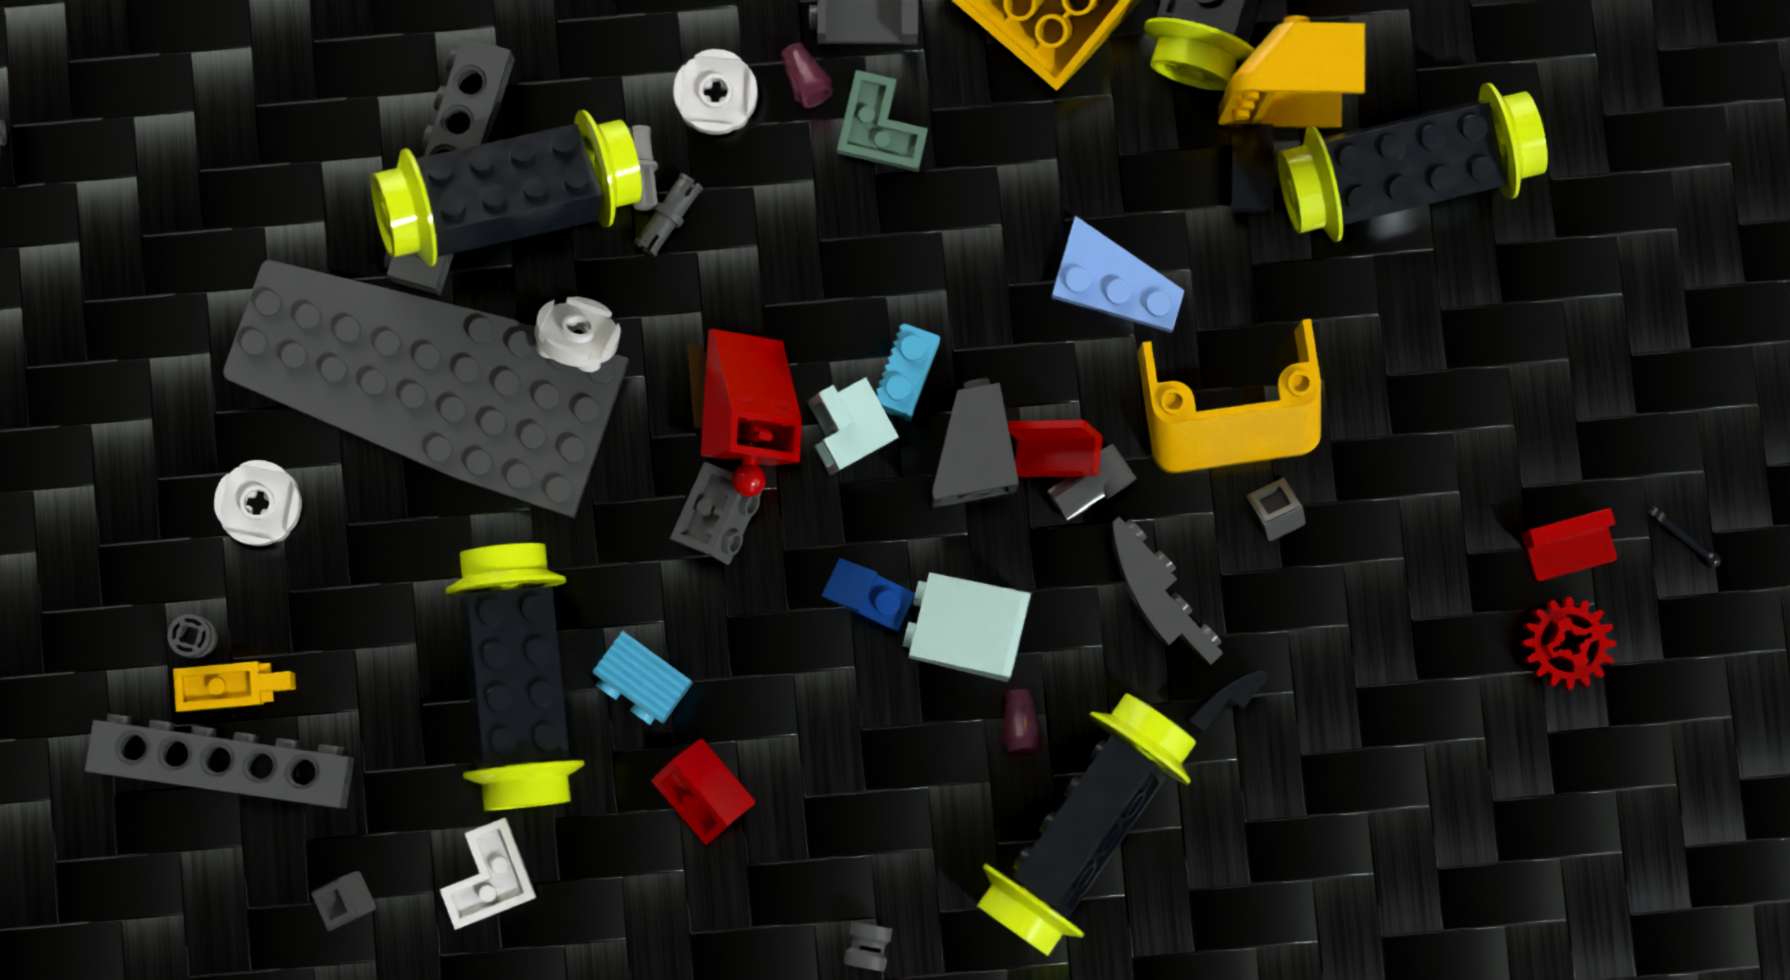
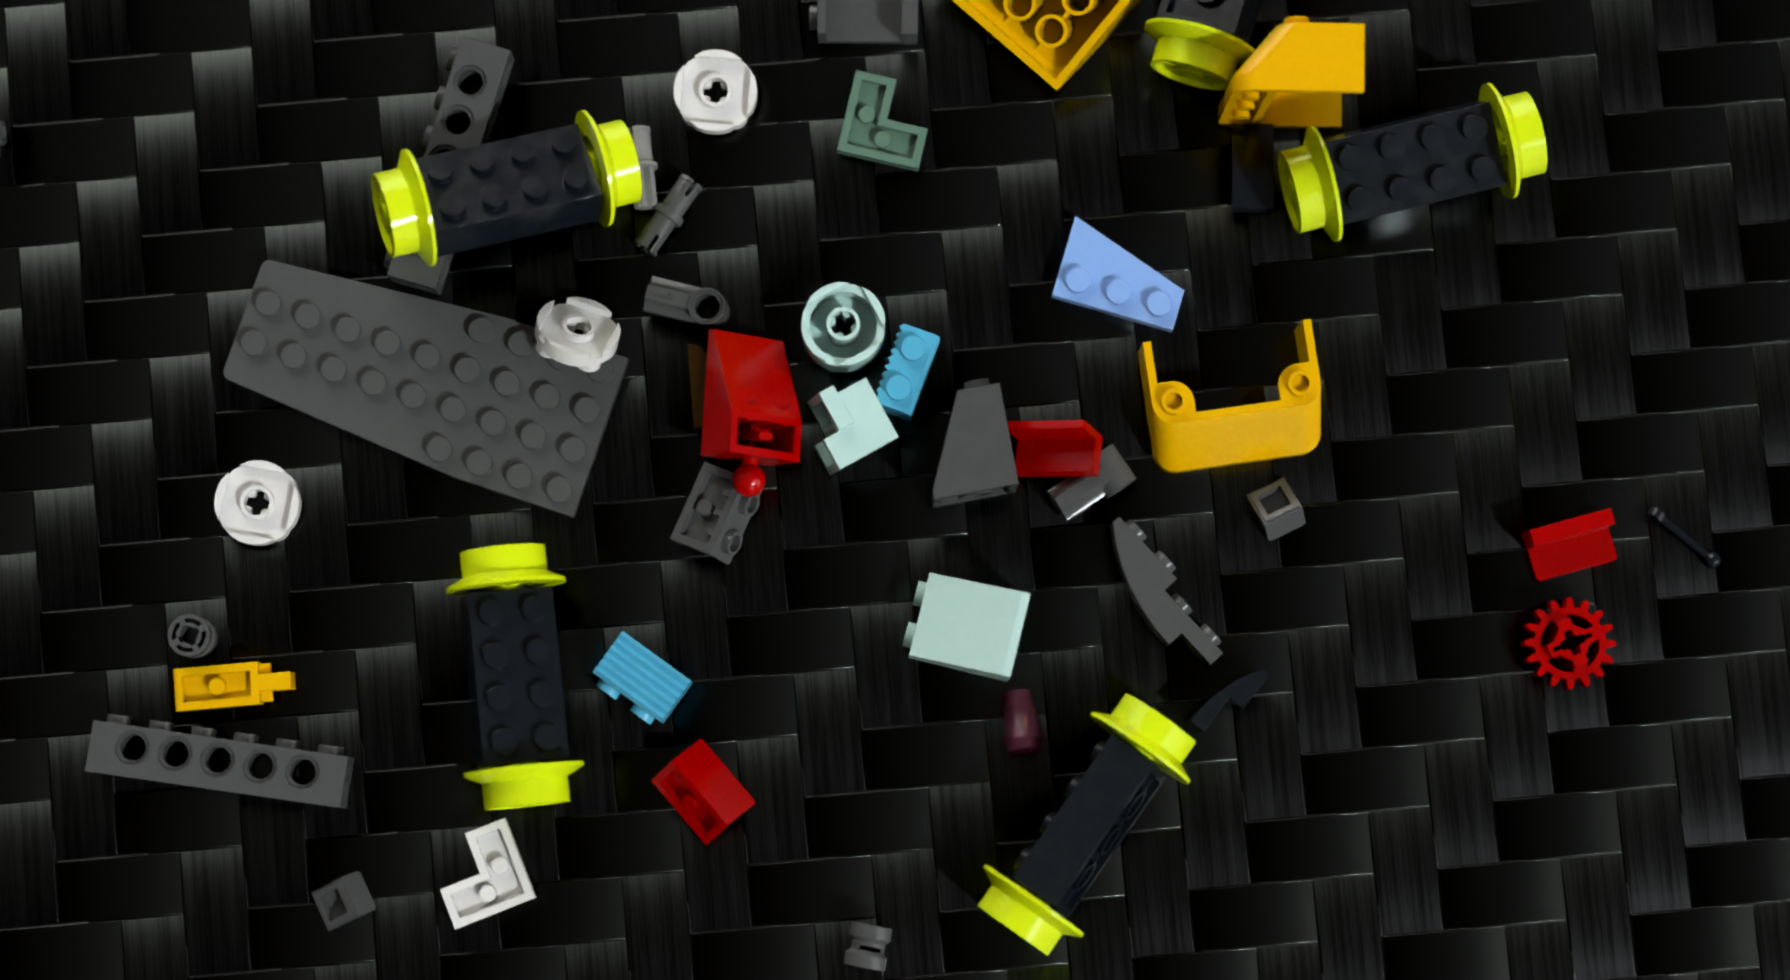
clear pink cone [780,43,833,108] -> none
blue slope [821,558,915,633] -> none
none -> dark grey piece [643,276,730,330]
none -> light aqua brick [801,282,886,373]

